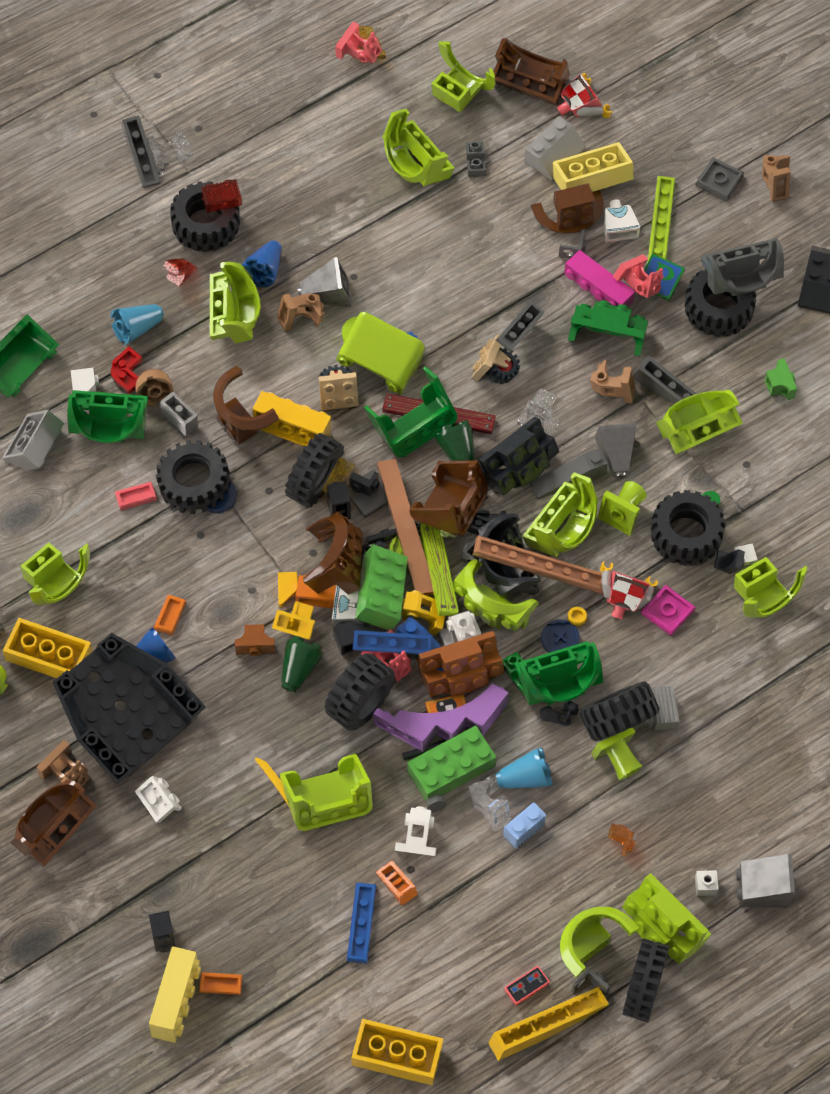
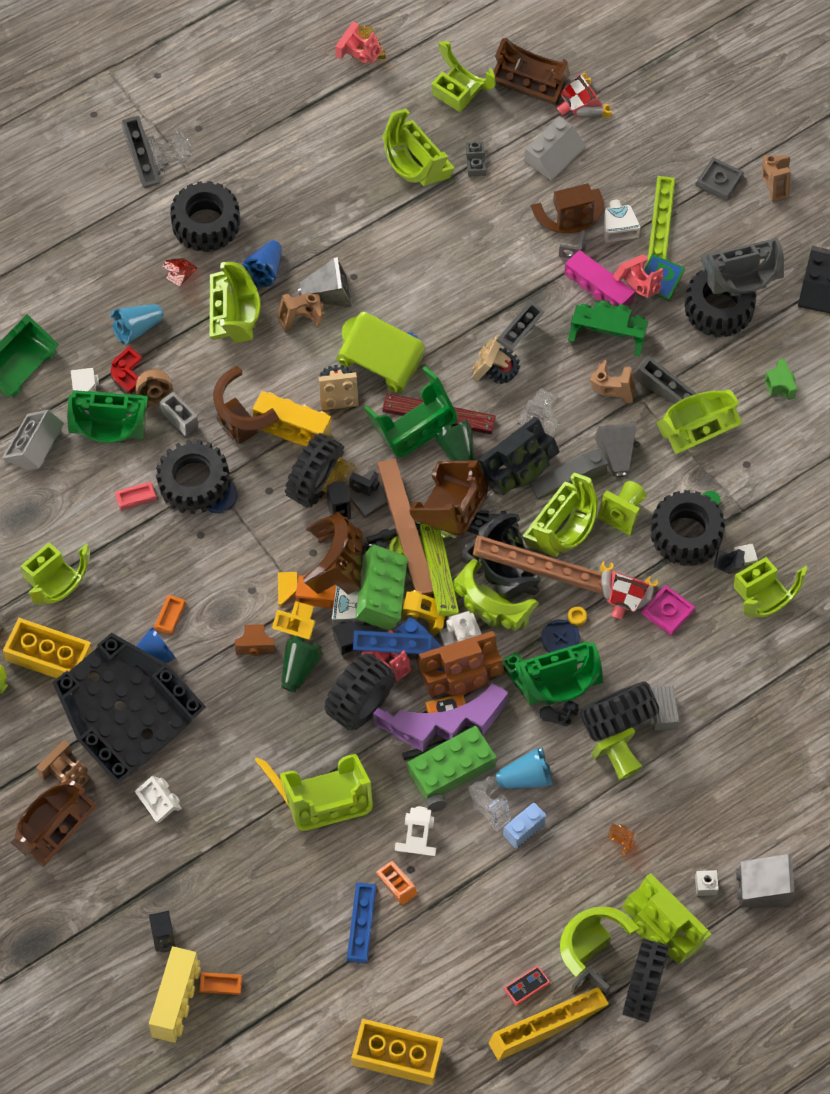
clear red brick [201,179,242,213] -> none
light yellow brick [553,142,634,192] -> none

